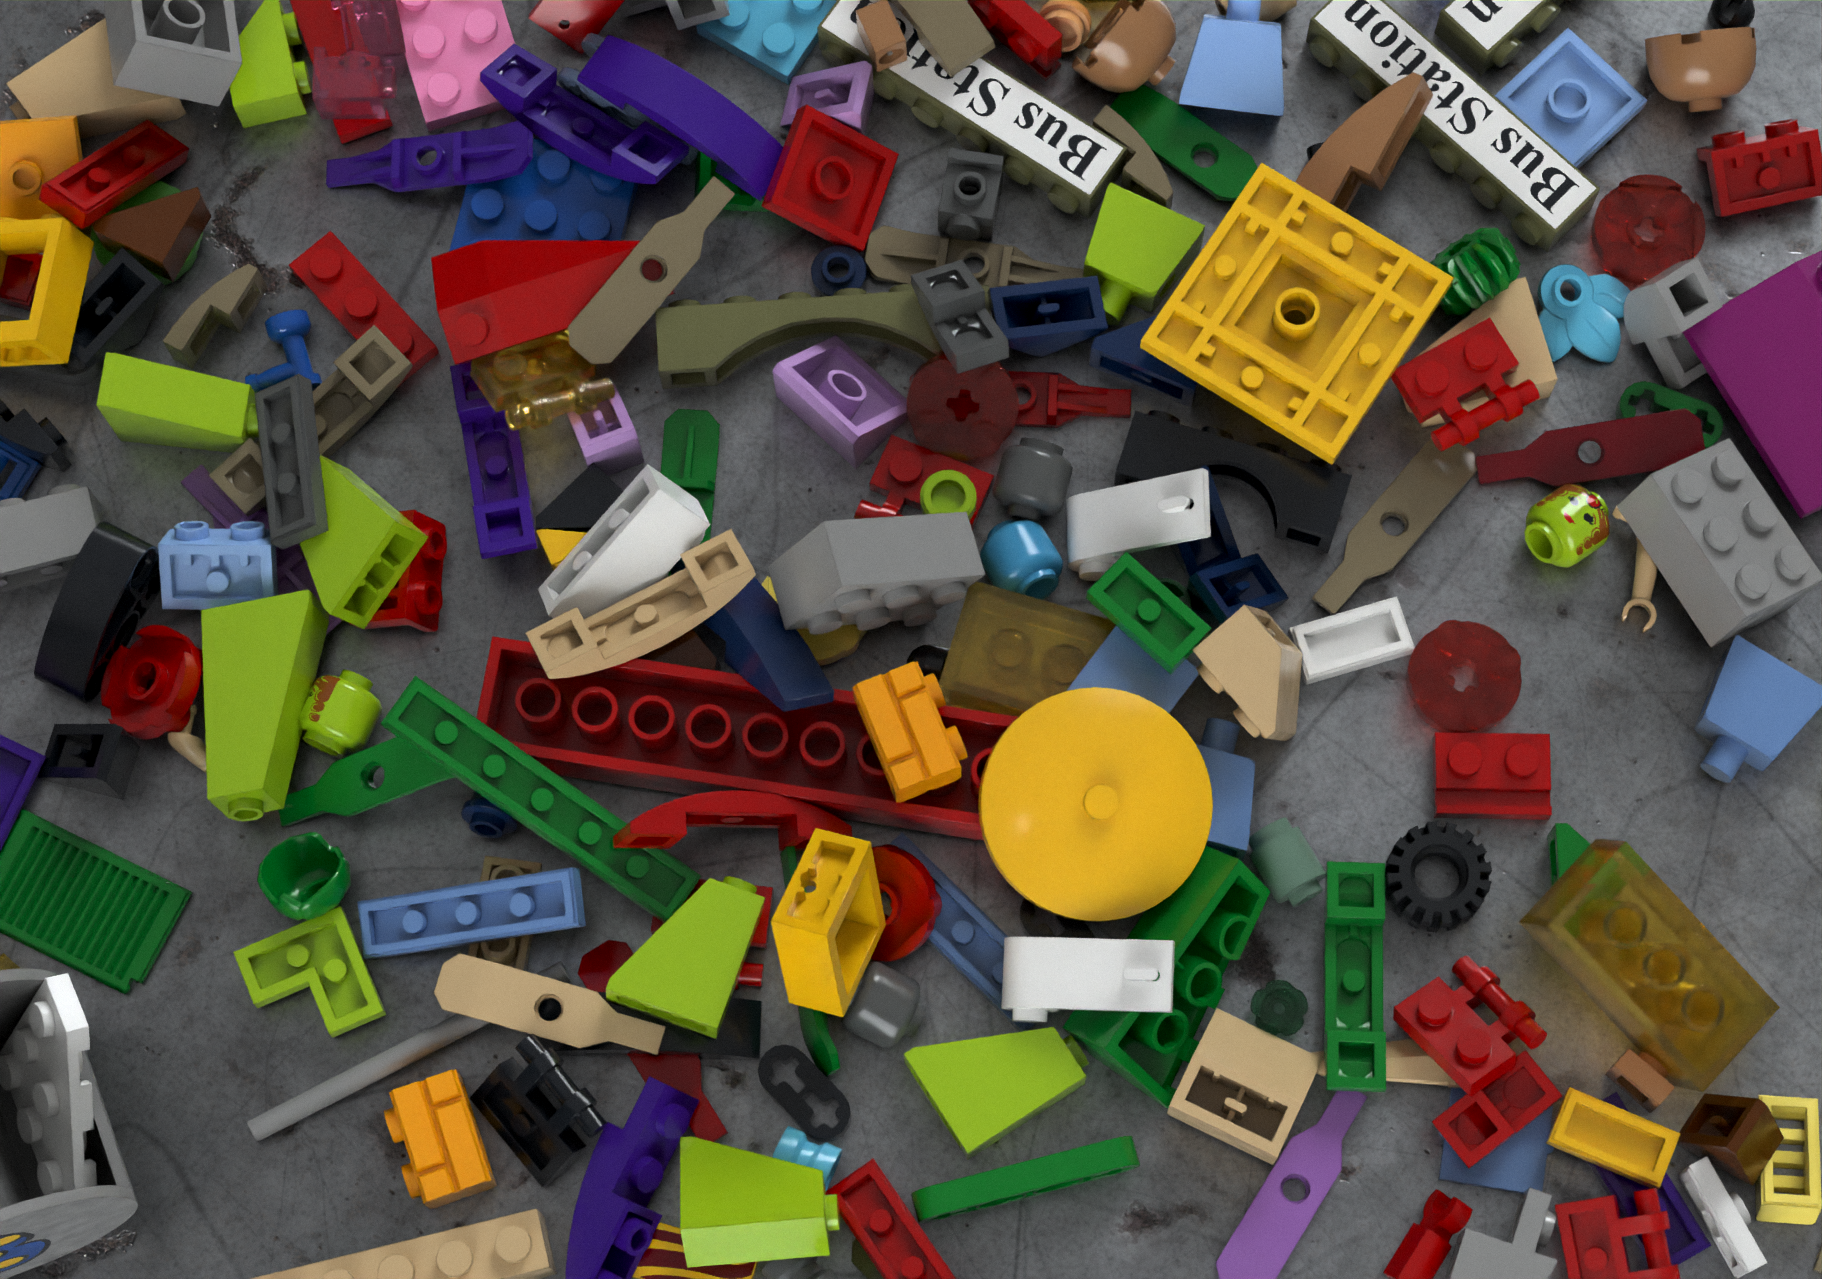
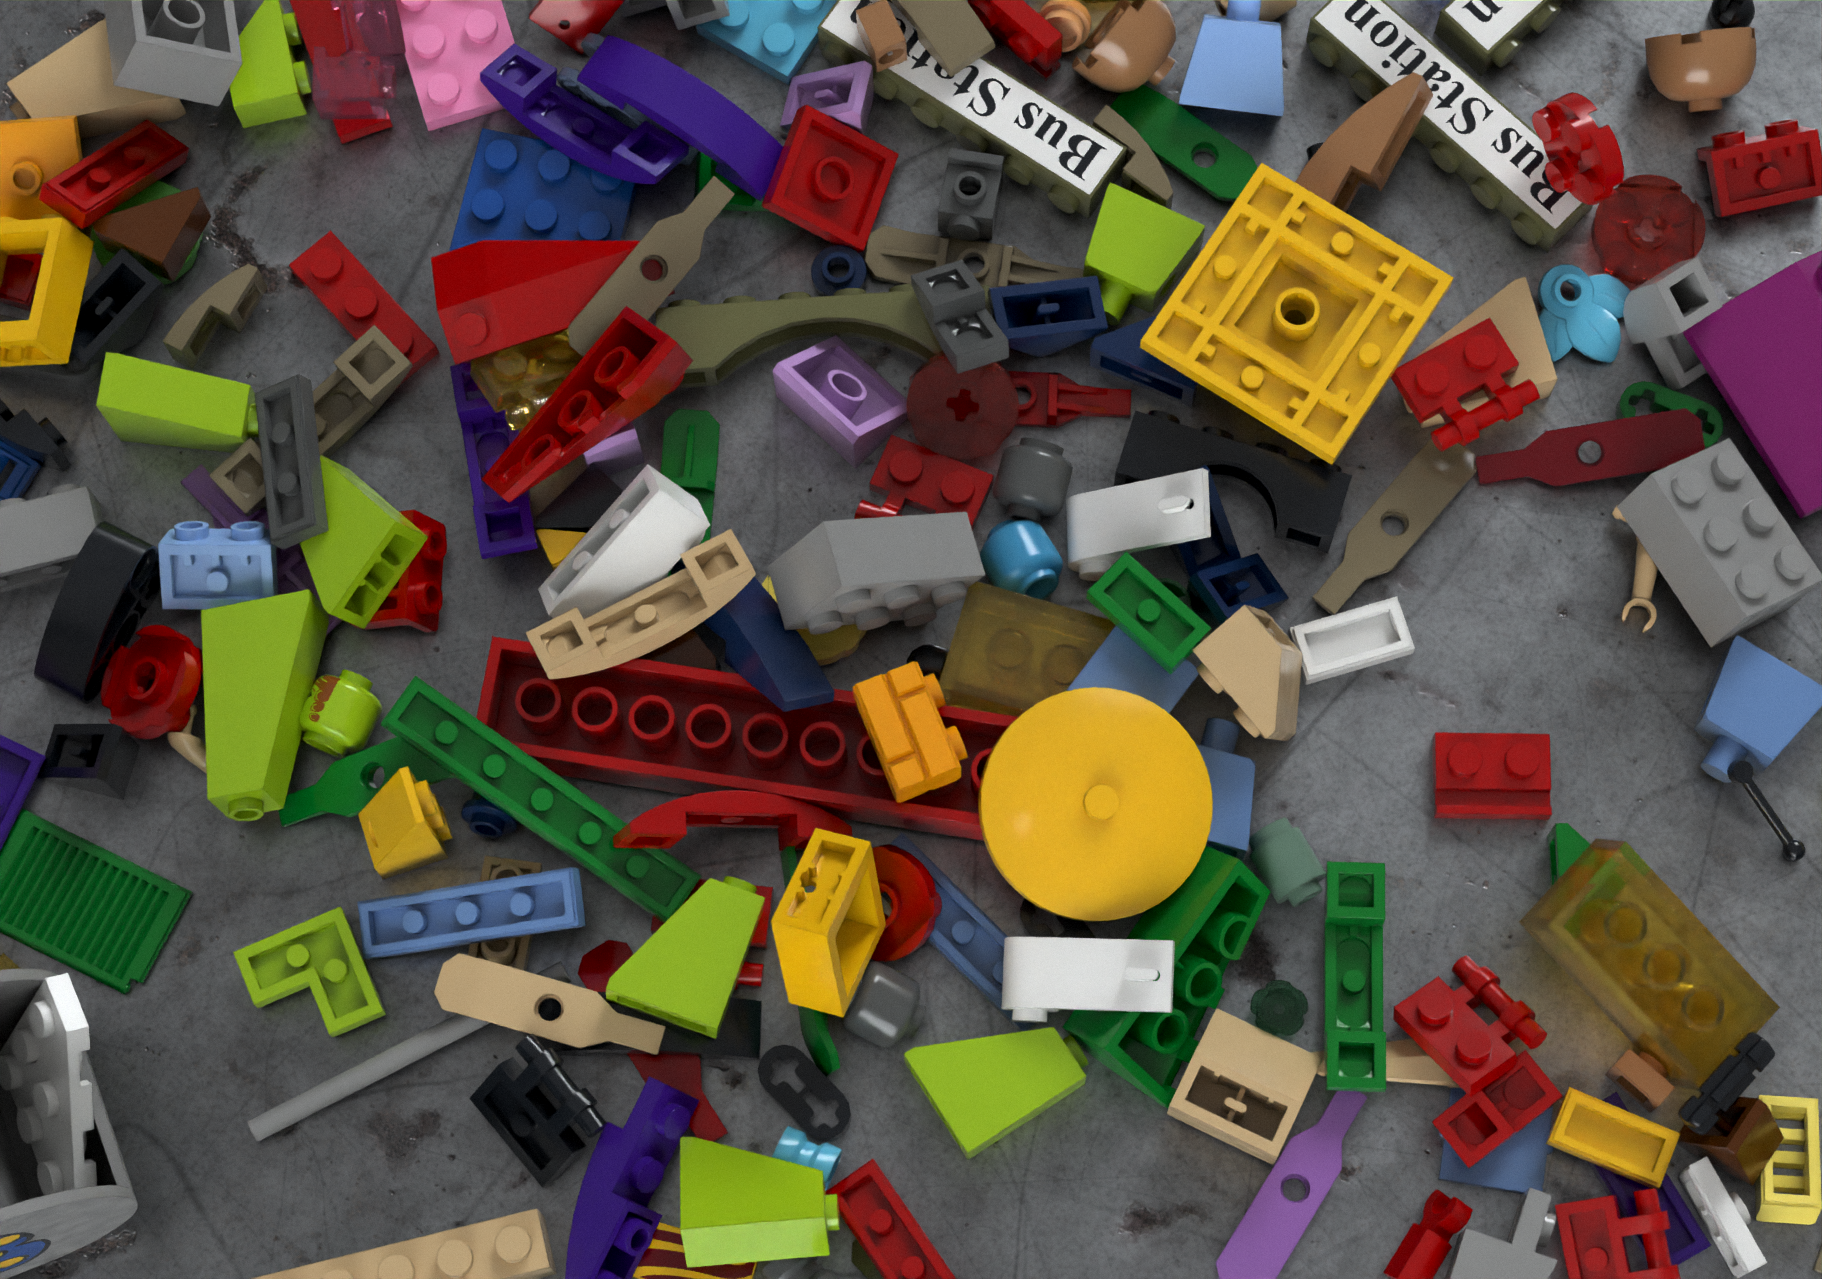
blue piece [245,310,322,393] -> none
green hair [257,832,351,920] -> none
dark purple piece [326,121,533,193] -> none
light orange brick [384,1069,497,1209] -> none
green beam [911,1136,1140,1223] -> none
lime tile [920,470,976,520] -> none
black tyre [1385,821,1492,932] -> none
clear red plate [1405,620,1522,733] -> none
green gear [1429,228,1521,315] -> none
light blue plate [1495,28,1647,169] -> none
lime head [1524,484,1610,568] -> none
none -> yellow slope [358,766,453,879]
none -> red wedge [481,306,693,503]
none -> red plate [1532,92,1624,205]
none -> black axle [1678,1032,1775,1135]
none -> black hinge [1727,761,1806,861]

